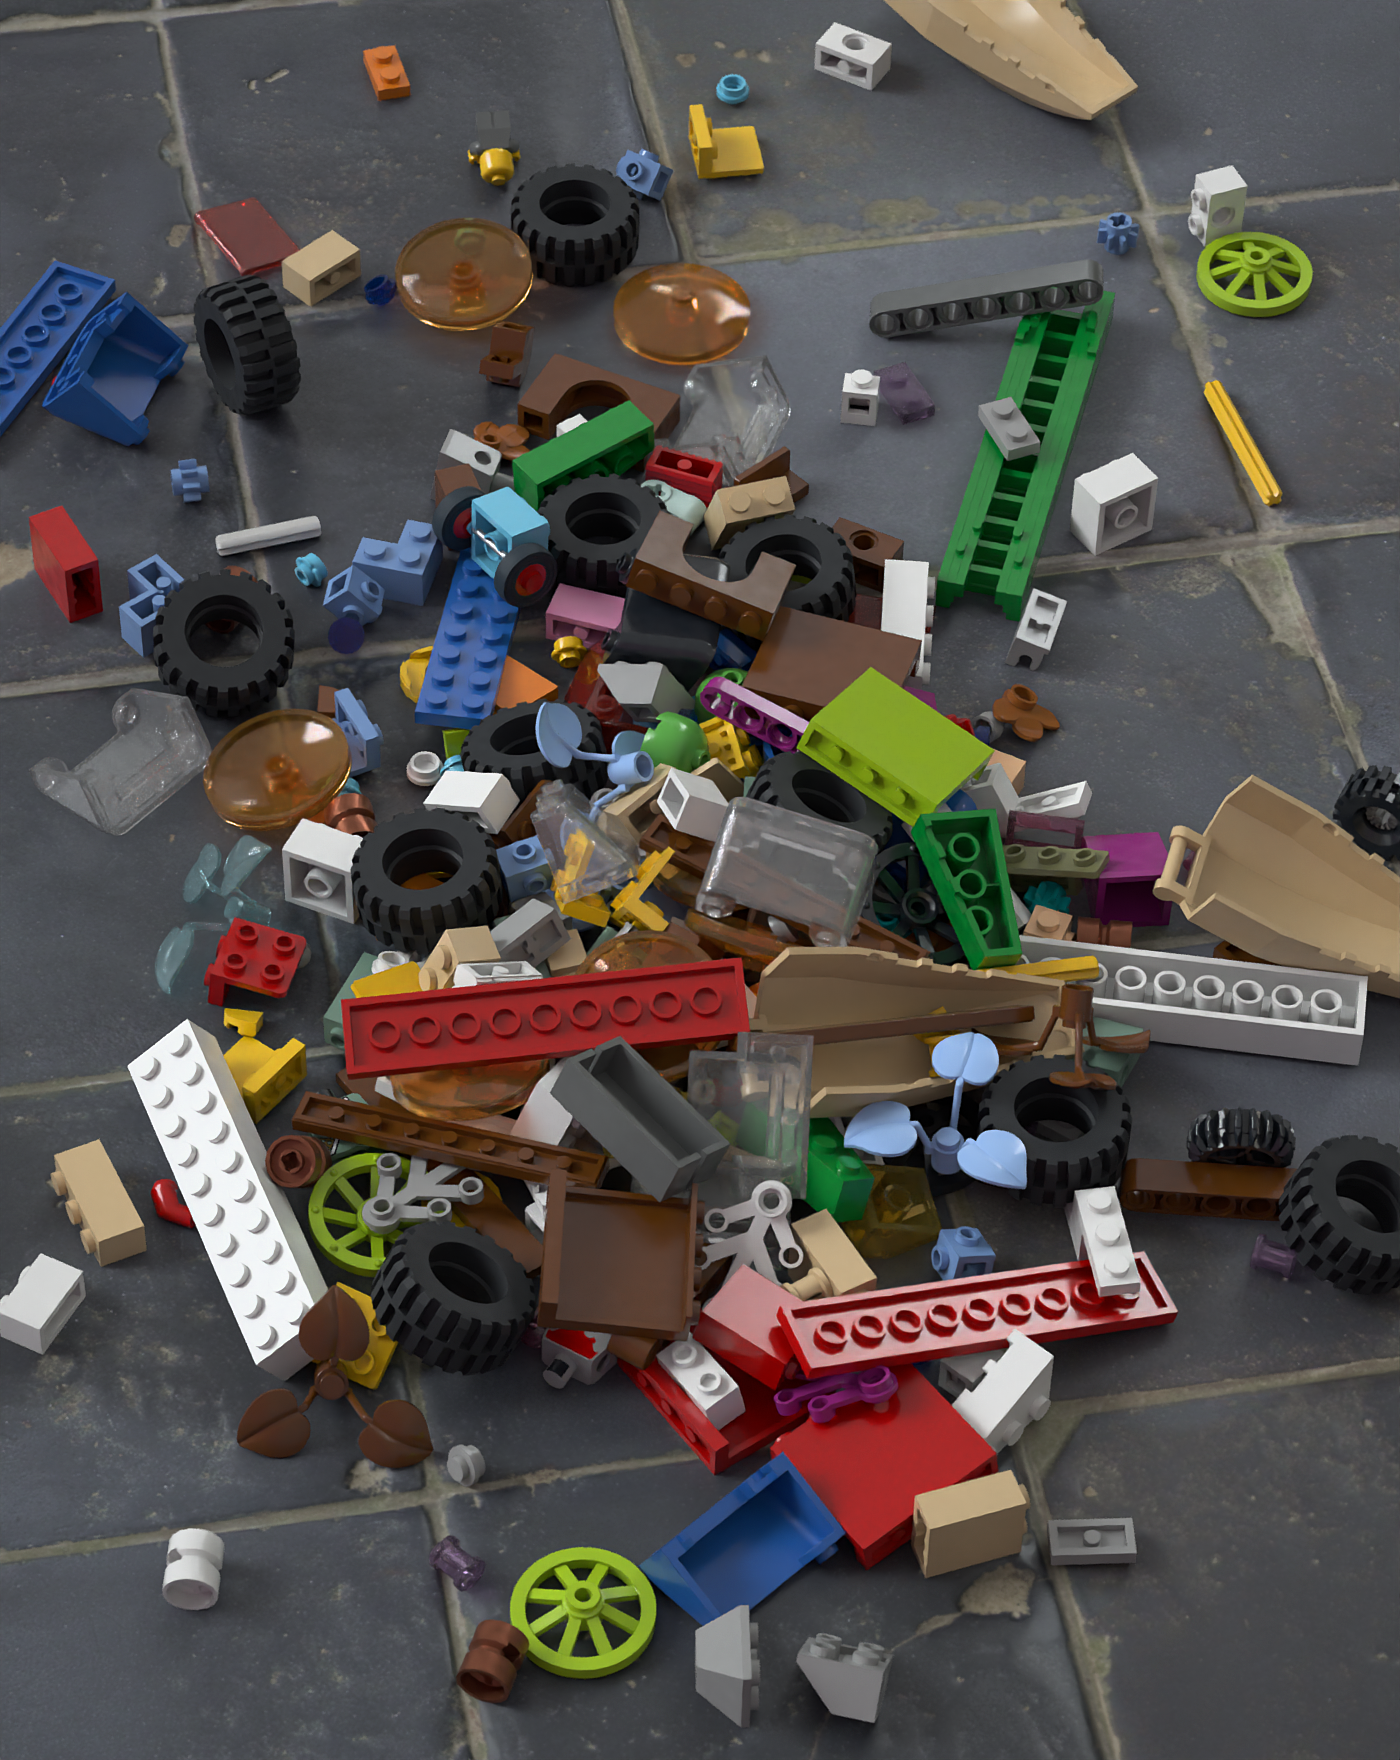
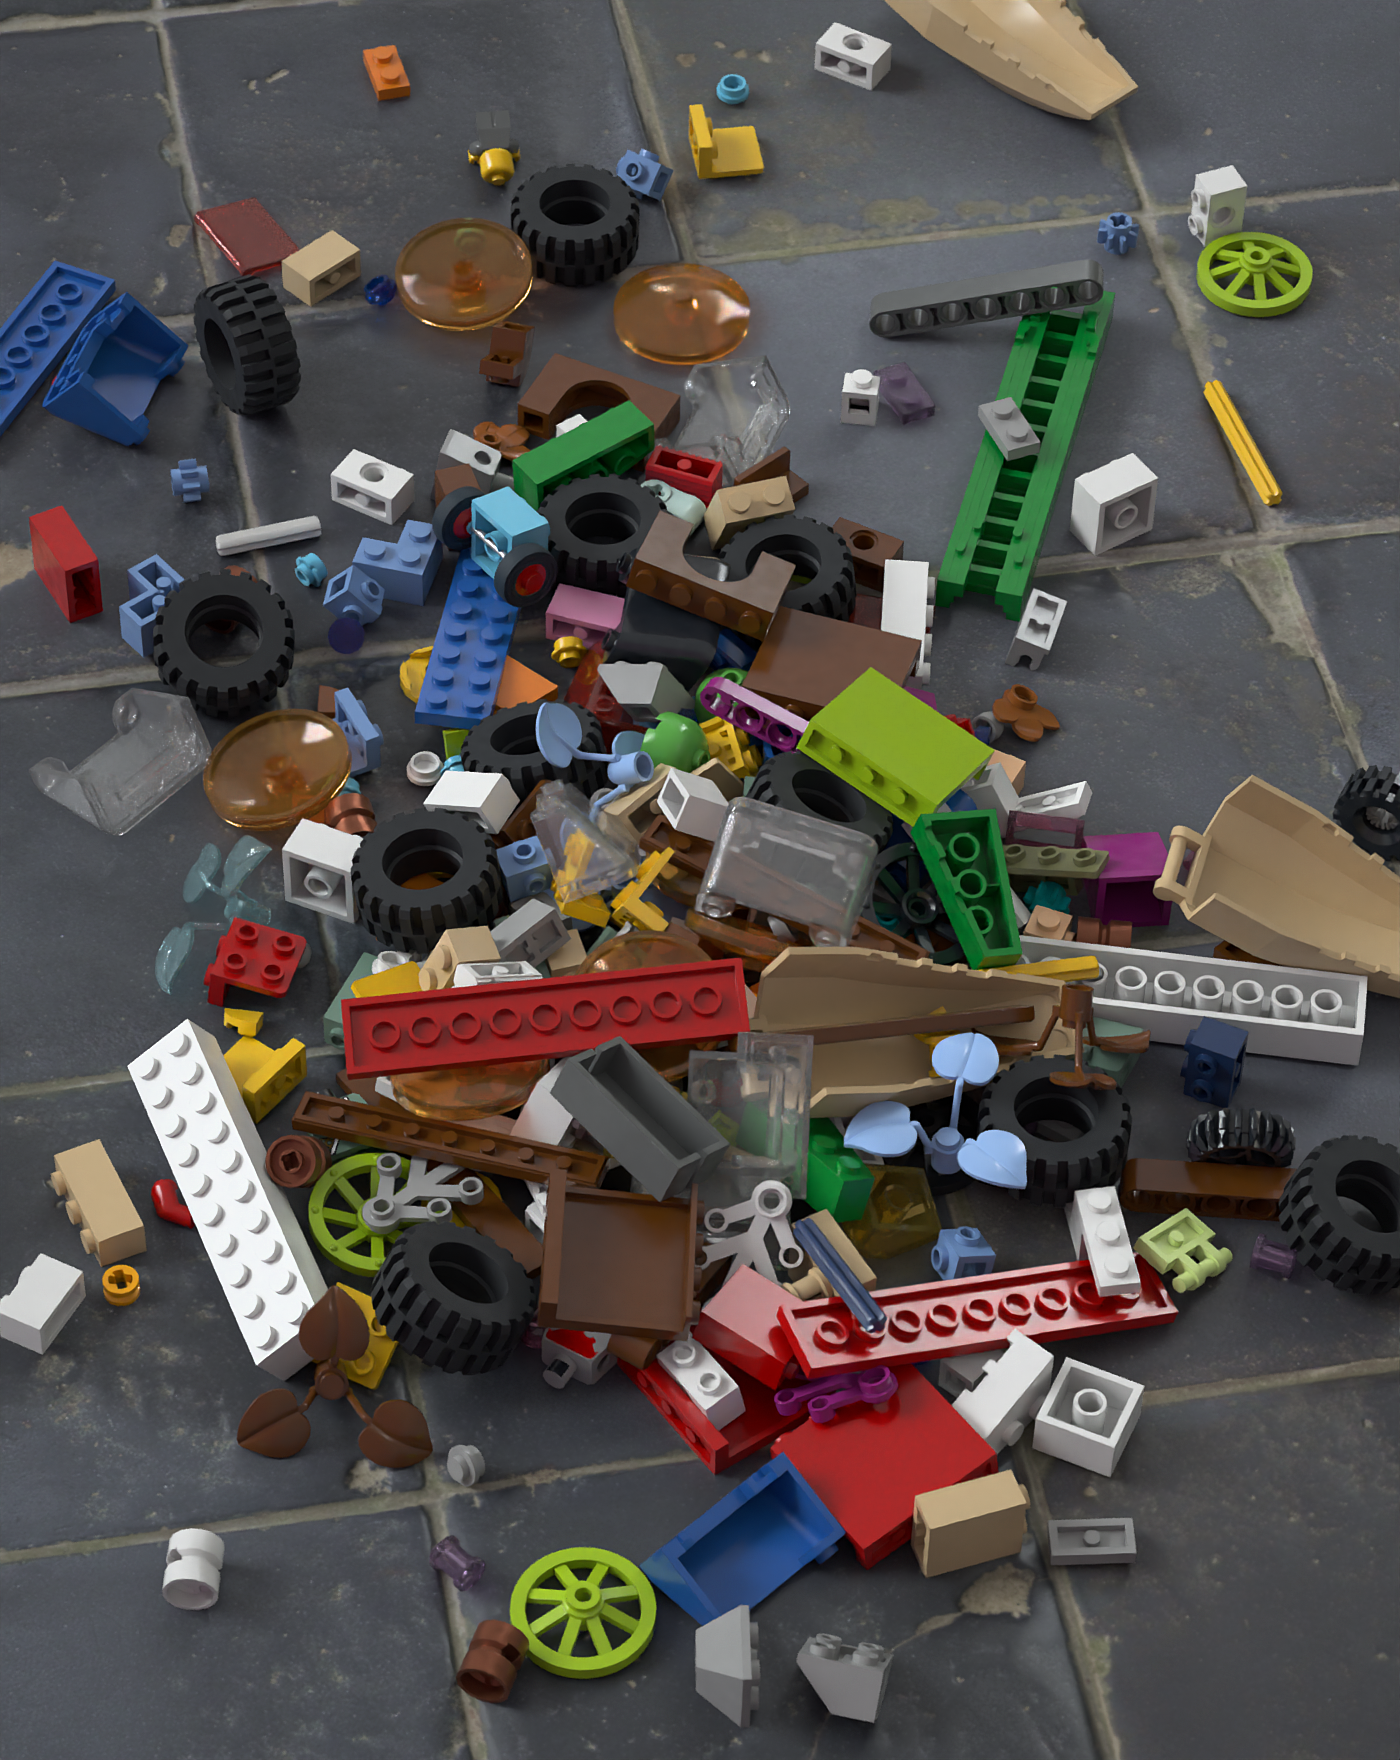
none -> light orange bush [102,1265,140,1306]
none -> white brick [331,449,415,525]
none -> dark blue axle [793,1218,887,1333]
none -> white brick [1032,1357,1144,1477]
none -> yellowish green plate [1133,1208,1233,1293]
none -> dark blue brick [1180,1016,1249,1108]

